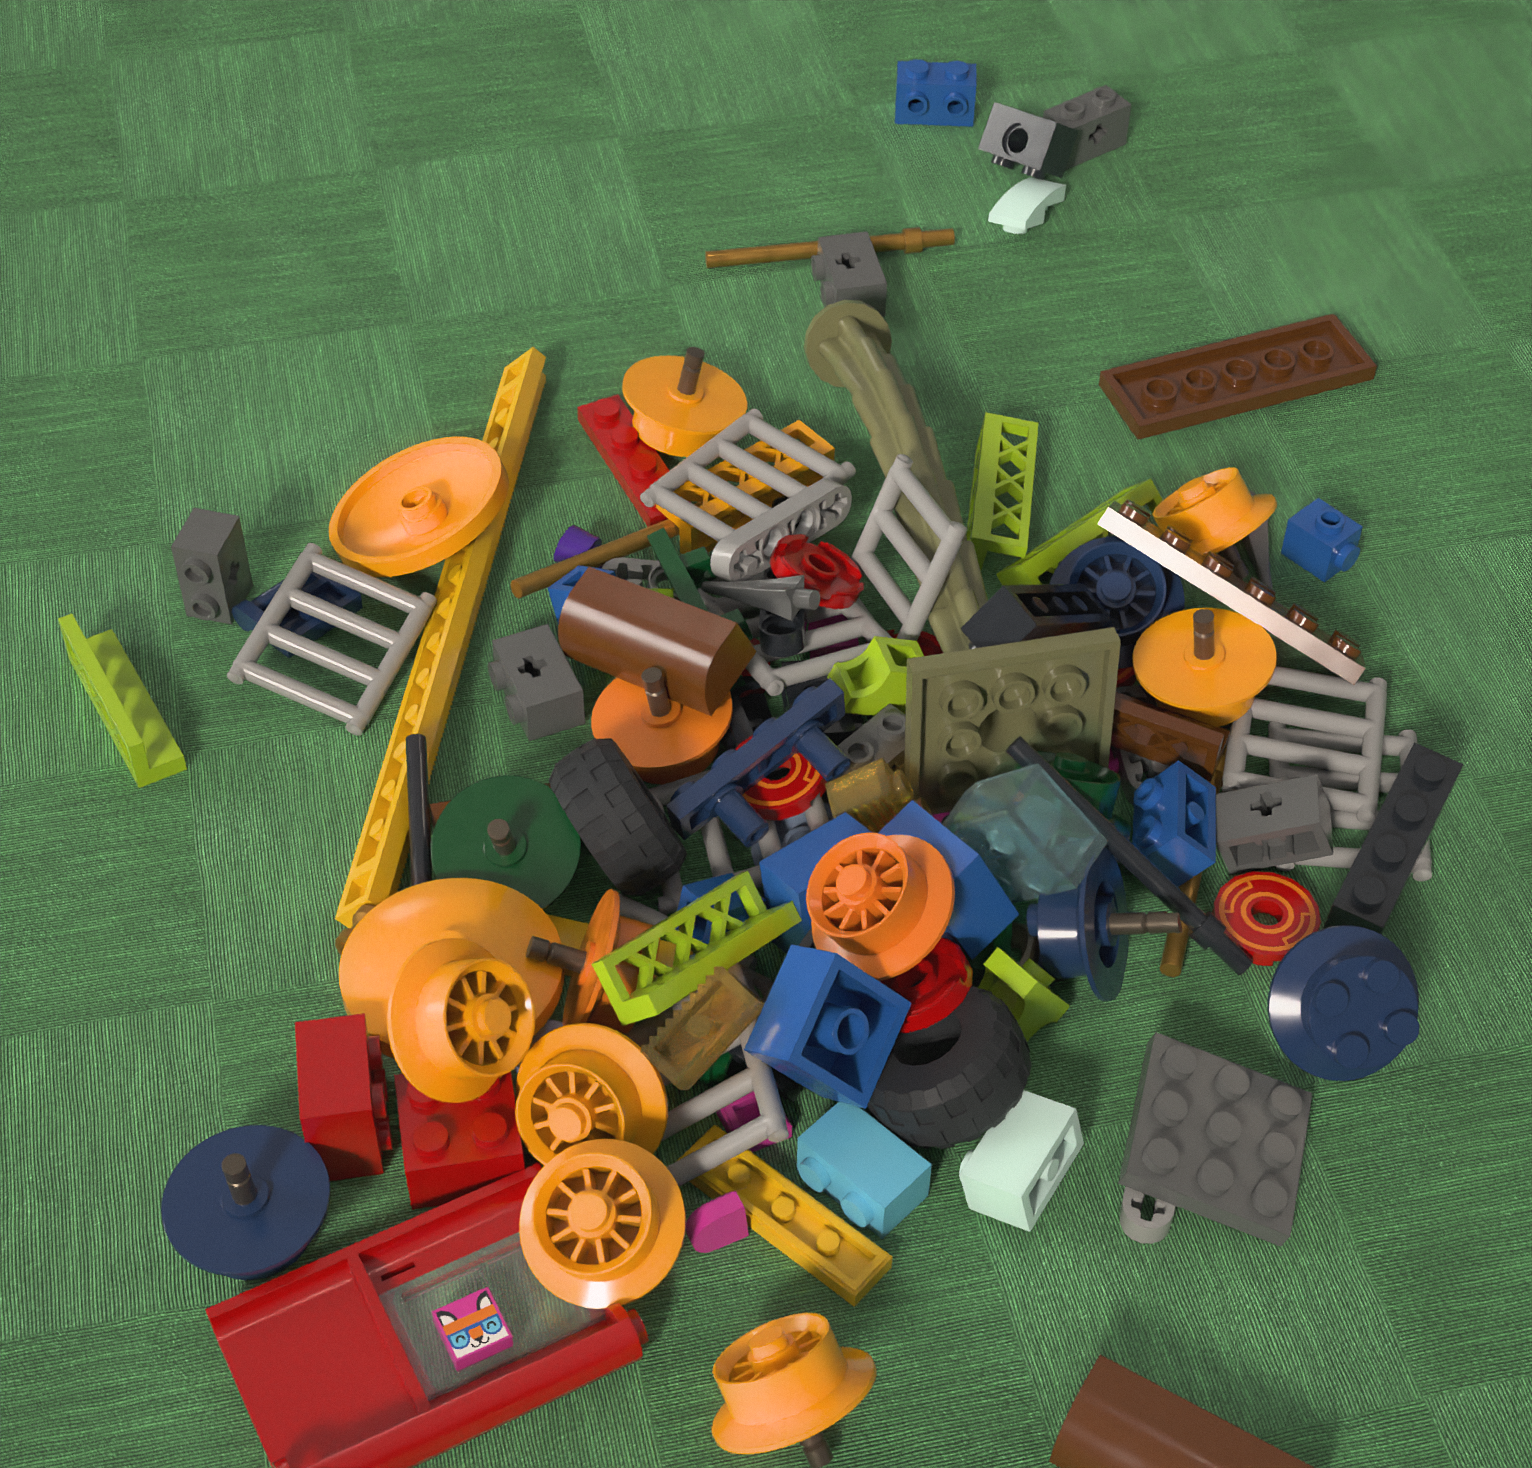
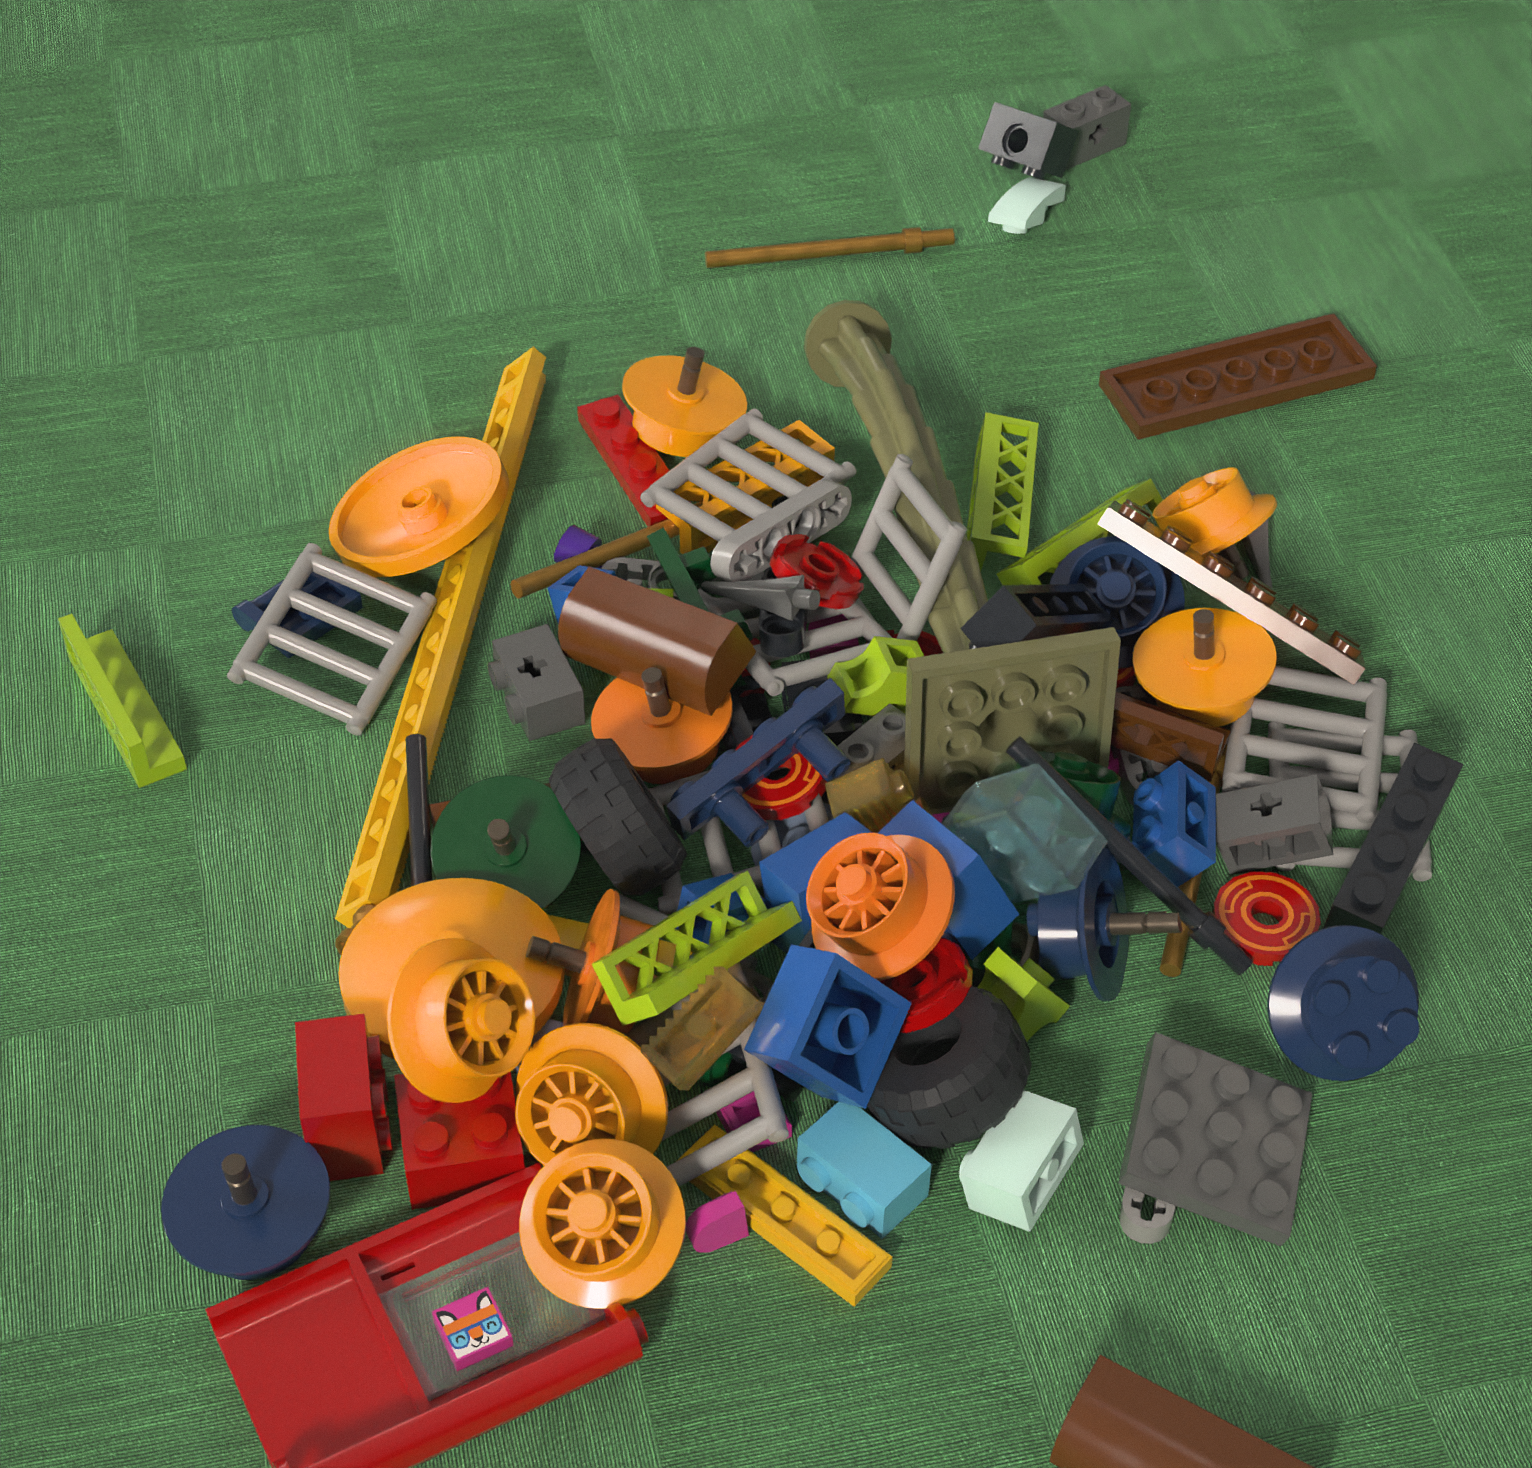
dark grey brick [171,508,253,625] -> none
light orange piece [712,1313,877,1468] -> none
dark grey brick [811,231,887,318] -> none
blue brick [895,59,976,127] -> none
blue brick [1281,498,1363,582] -> none

